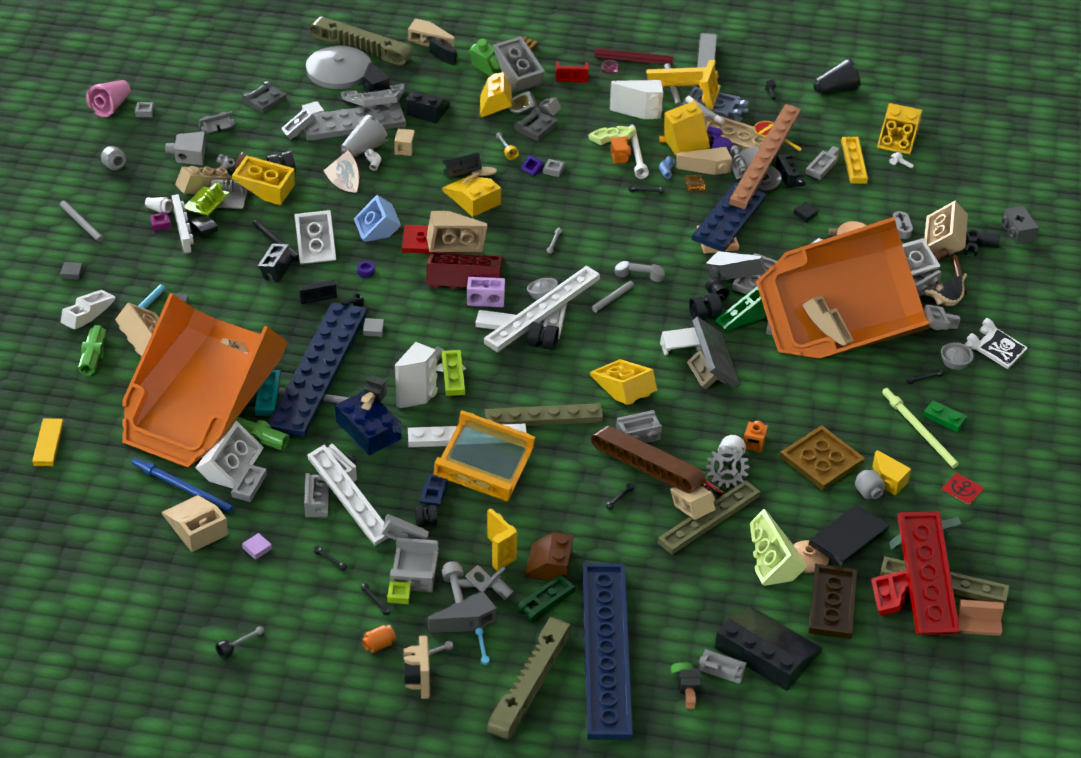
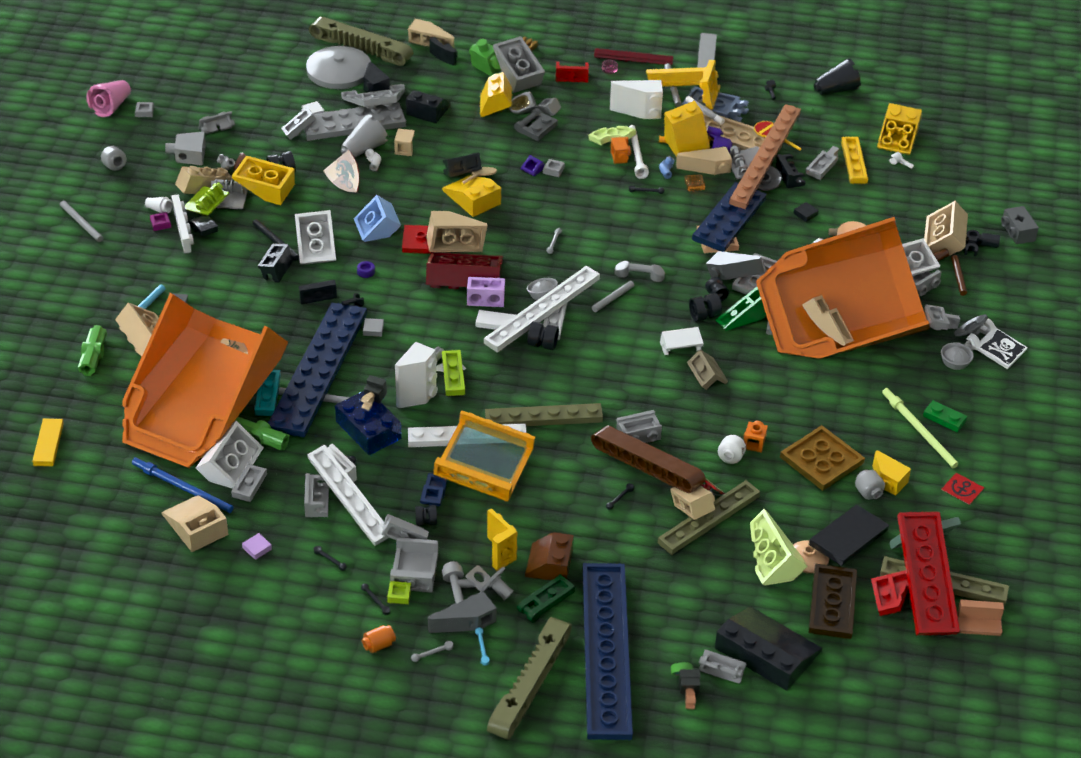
dark grey tile [60,262,83,280] -> none
white slope [61,290,115,330] -> none
hinge [215,626,264,659] -> none
dark grey plate [242,81,287,114] -> none
tan piece [403,636,430,699] -> none
yellow hinge [496,132,519,160] -> none
yellow slope [590,359,657,405] -> none
dark grey tile [693,317,740,388] -> none
light grey gear [706,445,749,490] -> none
light grey beam [893,211,913,239] -> none
black hinge [906,369,944,384] -> none
hat [923,273,967,306] -> none
none -> dark grey dish [954,314,988,336]

